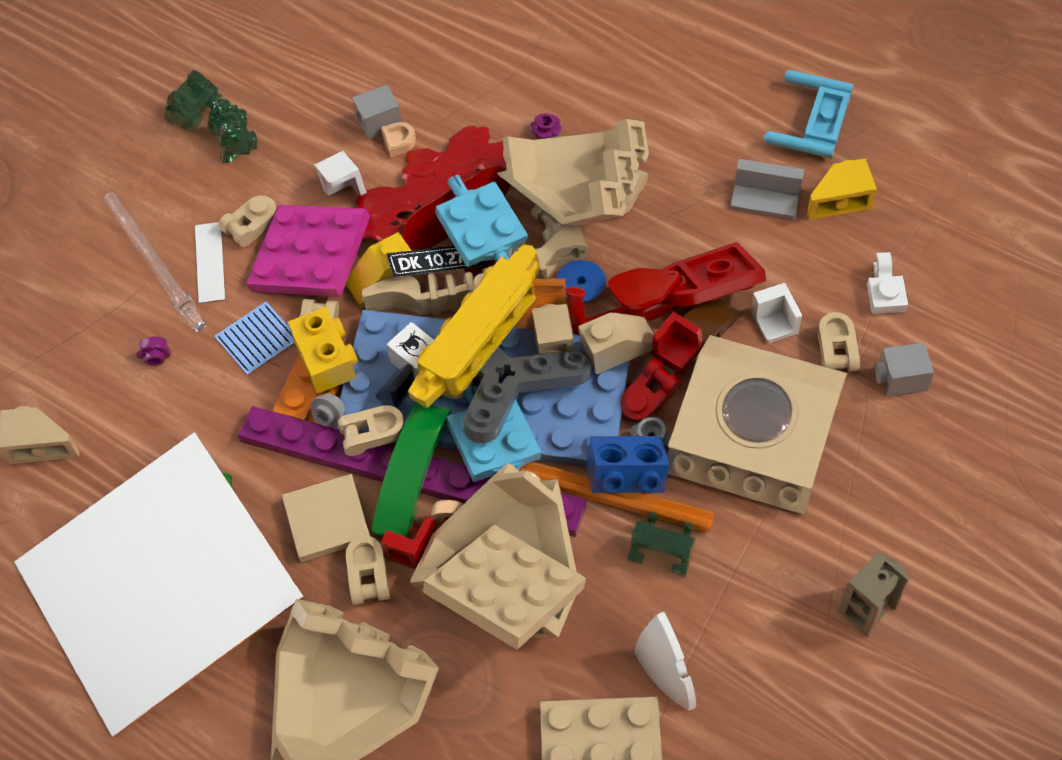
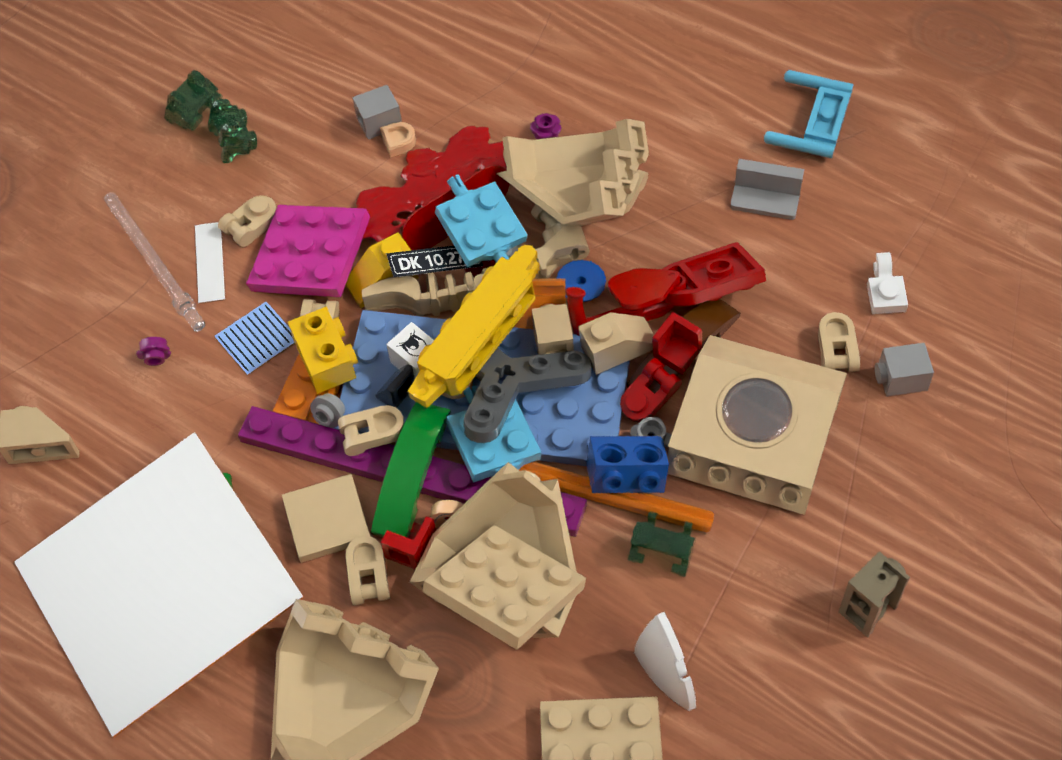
white panel [314,151,366,196] -> none
white panel [750,283,802,343] -> none
yellow slope [807,158,877,220] -> none

